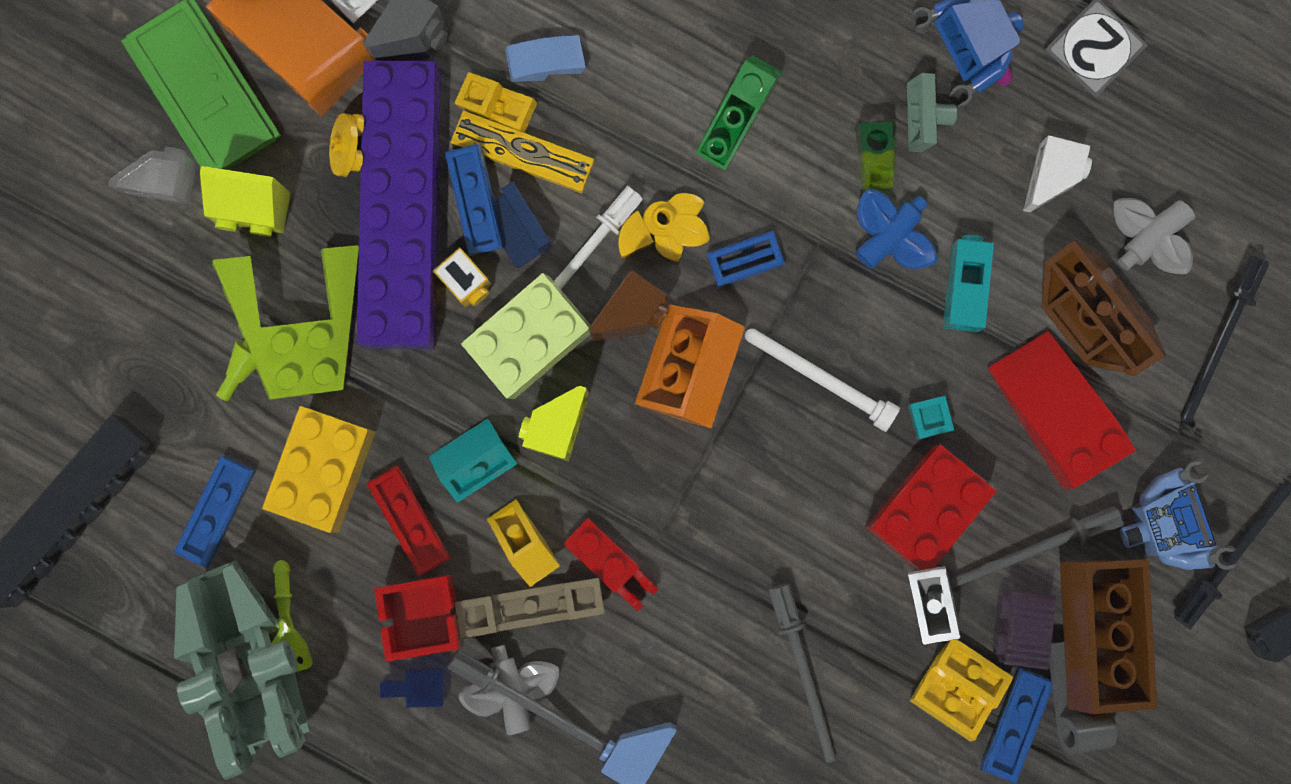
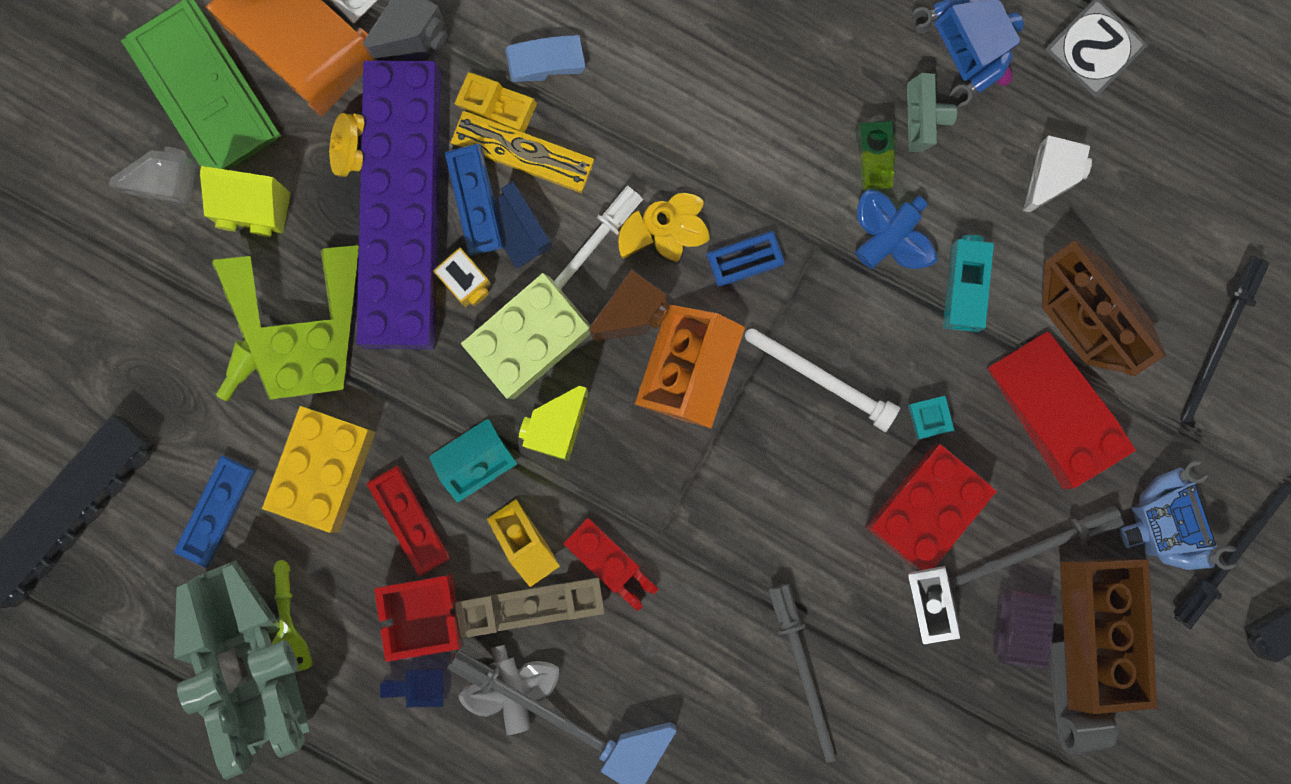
green slope [695,55,783,171] -> none
yellow slope [910,639,1013,742] -> none
blue tile [980,667,1052,784] -> none
light grey plant [1113,198,1195,274] -> none

